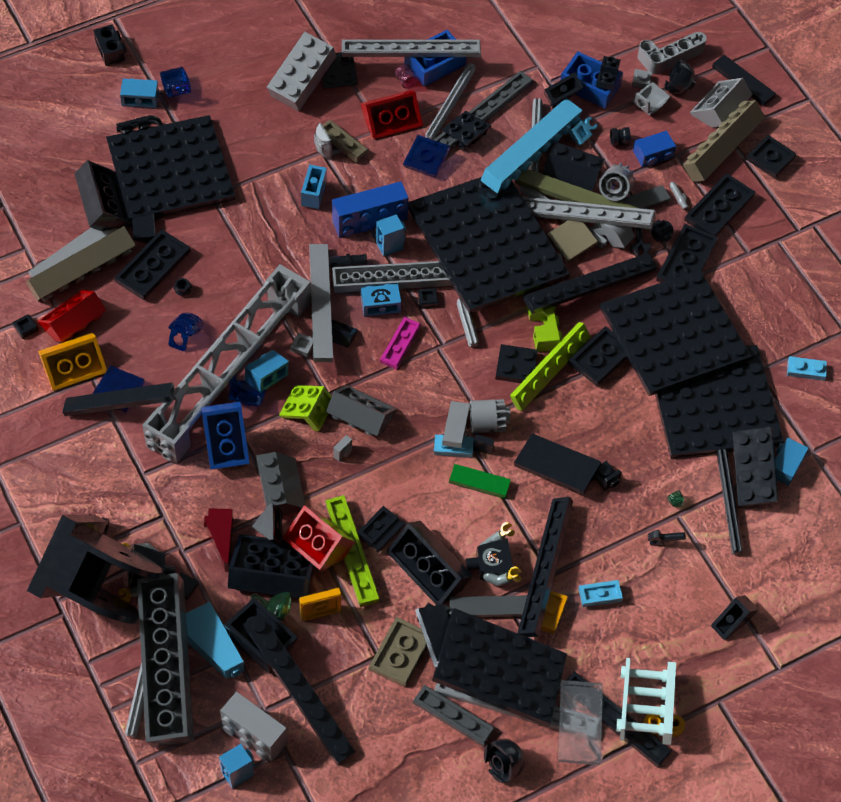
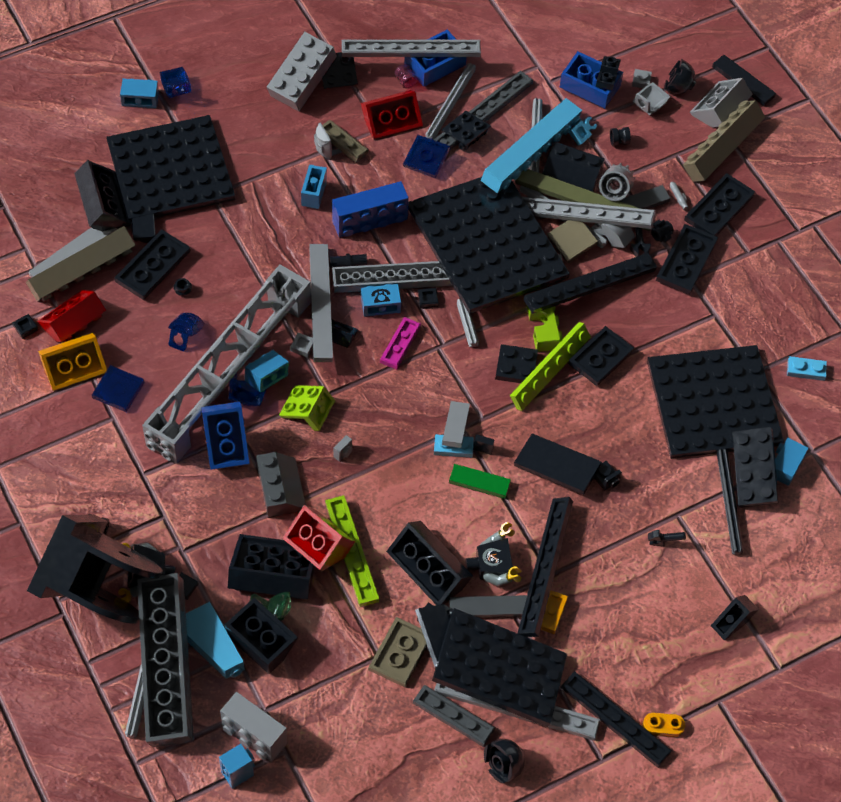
black tile [62,382,175,416] -> none
black brick [93,24,127,66] -> none
black piece [116,115,163,134] -> none
dark red slope [204,508,234,572] -> none
black plate [243,613,355,765] -> none
black slope [252,503,283,548] -> none
light orange tile [299,588,341,621] -> none
dark grey slope [326,385,397,436] -> none
black plate [357,506,405,553] -> none
dark azure brick [376,214,406,257] -> none
light grey gear [469,399,511,434] -> none
black slope [544,72,583,109] -> none
clear tile [558,680,603,765] -> none
medium azure plate [578,580,623,607] -> none
black plate [600,269,751,396] -> none
light aqua fence [616,658,676,745] -> none
blue brick [633,131,676,167] -> none
light grey beam [638,32,707,74] -> none
clear green hinge [667,490,684,507] -> none
black plate [746,135,797,178] -> none

